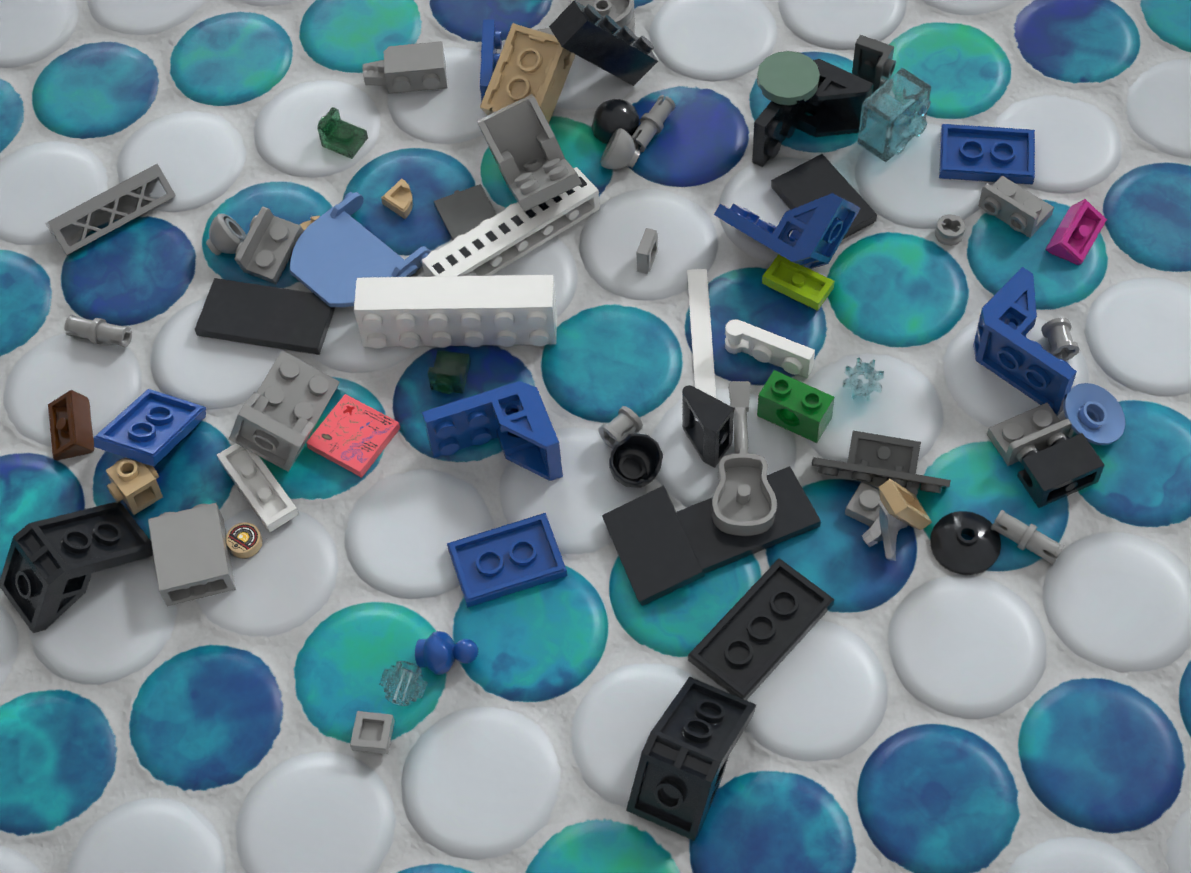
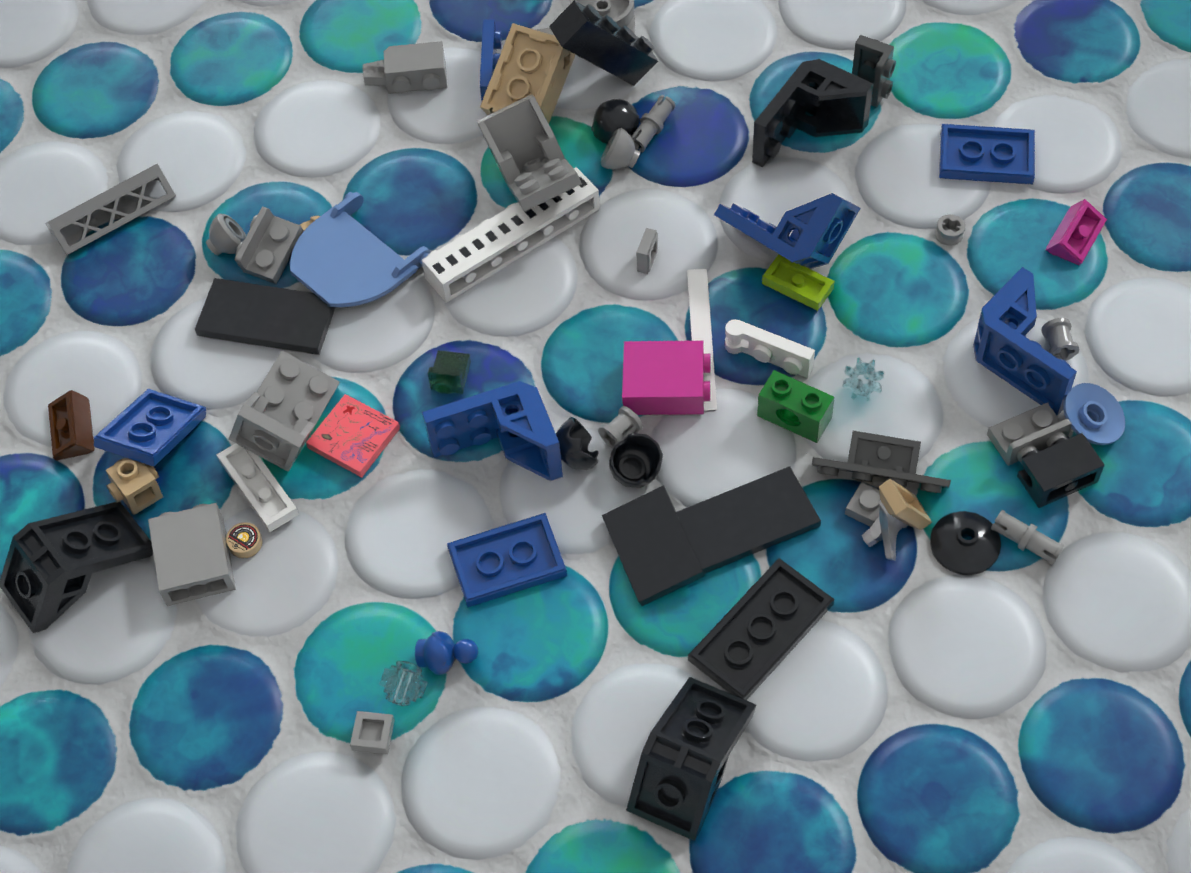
light grey pin [64,315,132,347] -> none
clear green bracket [317,107,368,159] -> none
white brick [354,275,557,349] -> none
tan tile [381,179,413,219] -> none
dark grey piece [434,184,497,241] -> none
black tile [682,385,734,468] -> none
light grey piece [711,381,777,536] -> none
sand green tile [757,51,820,105] -> none
black tile [771,154,877,239] -> none
clear light blue brick [858,68,931,162] -> none
light grey bracket [978,176,1054,238] -> none
none -> black hair [556,417,599,470]
none -> dark pink brick [622,340,711,415]

